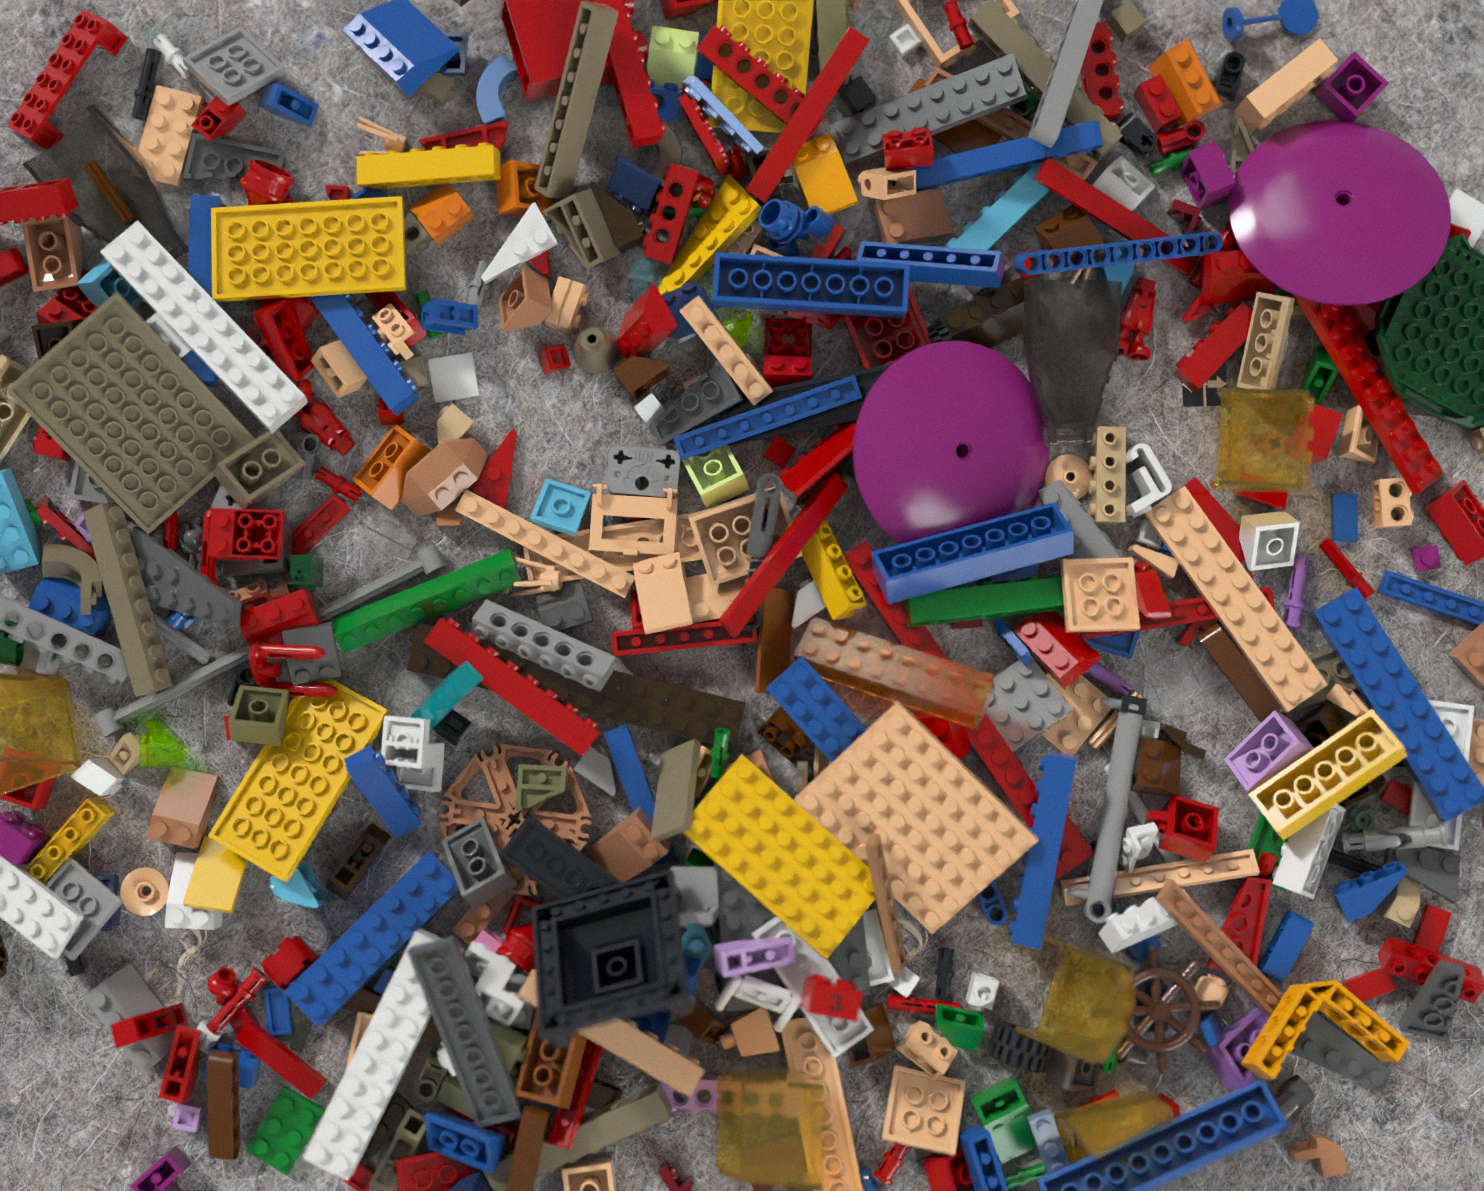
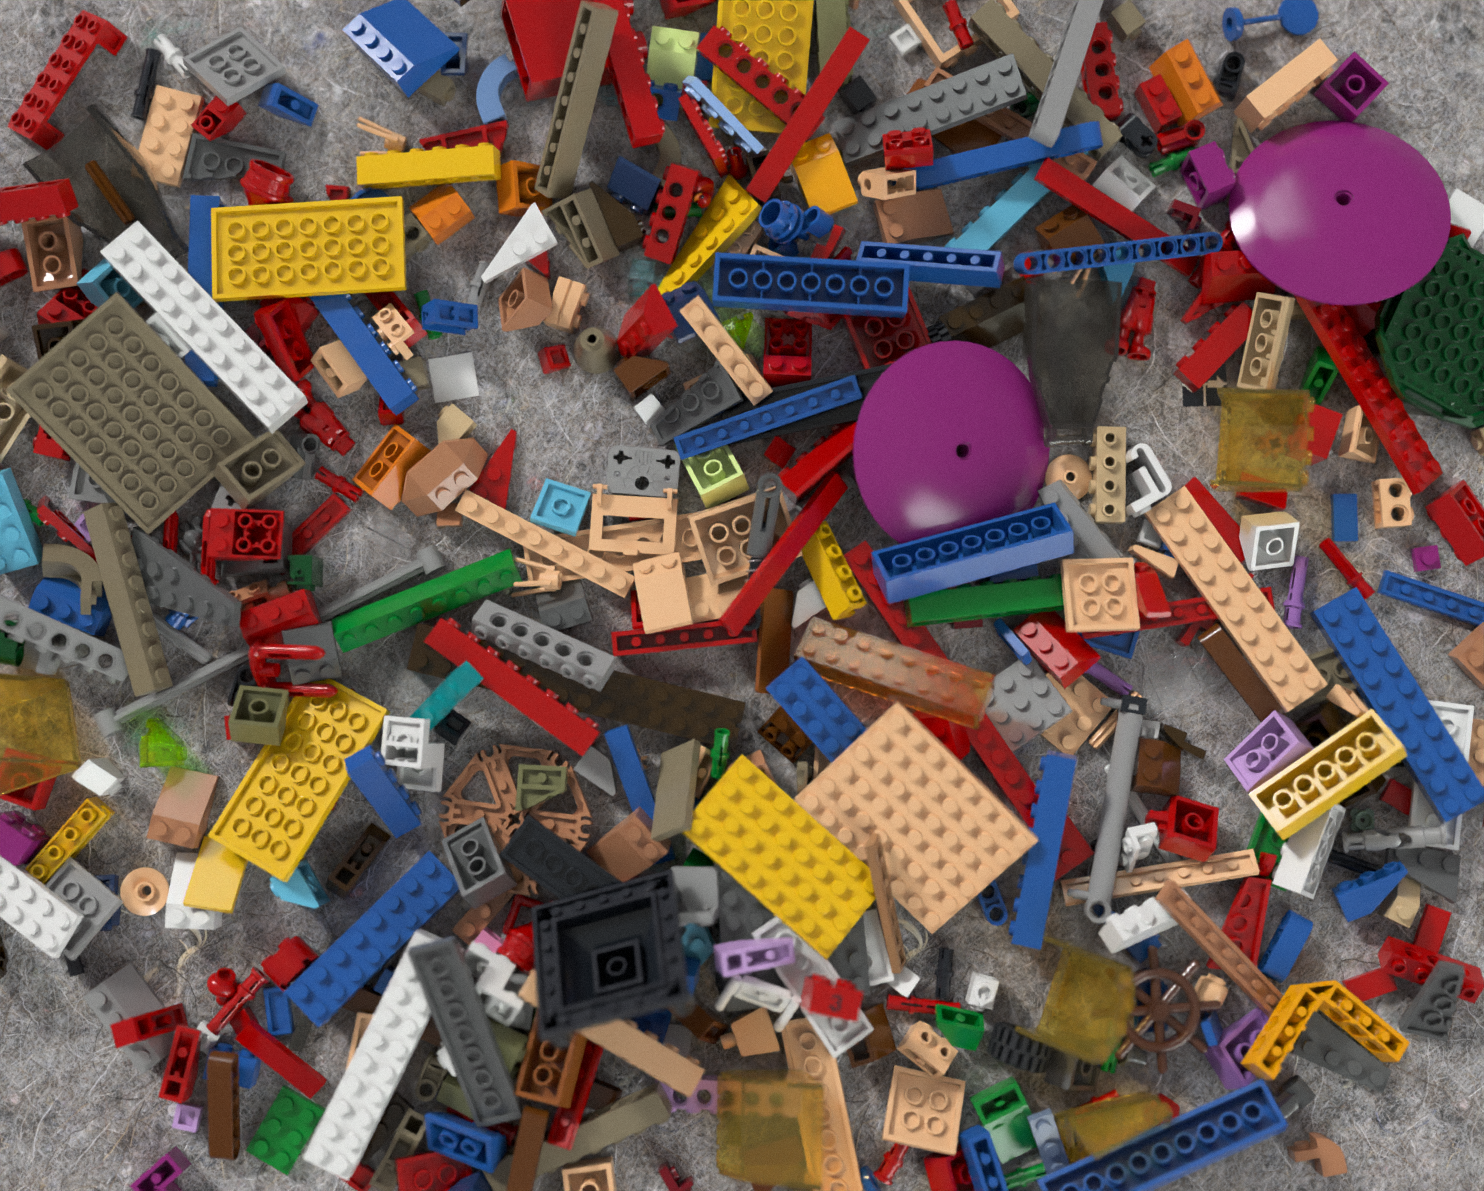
tan slope [108,732,152,775] -> none

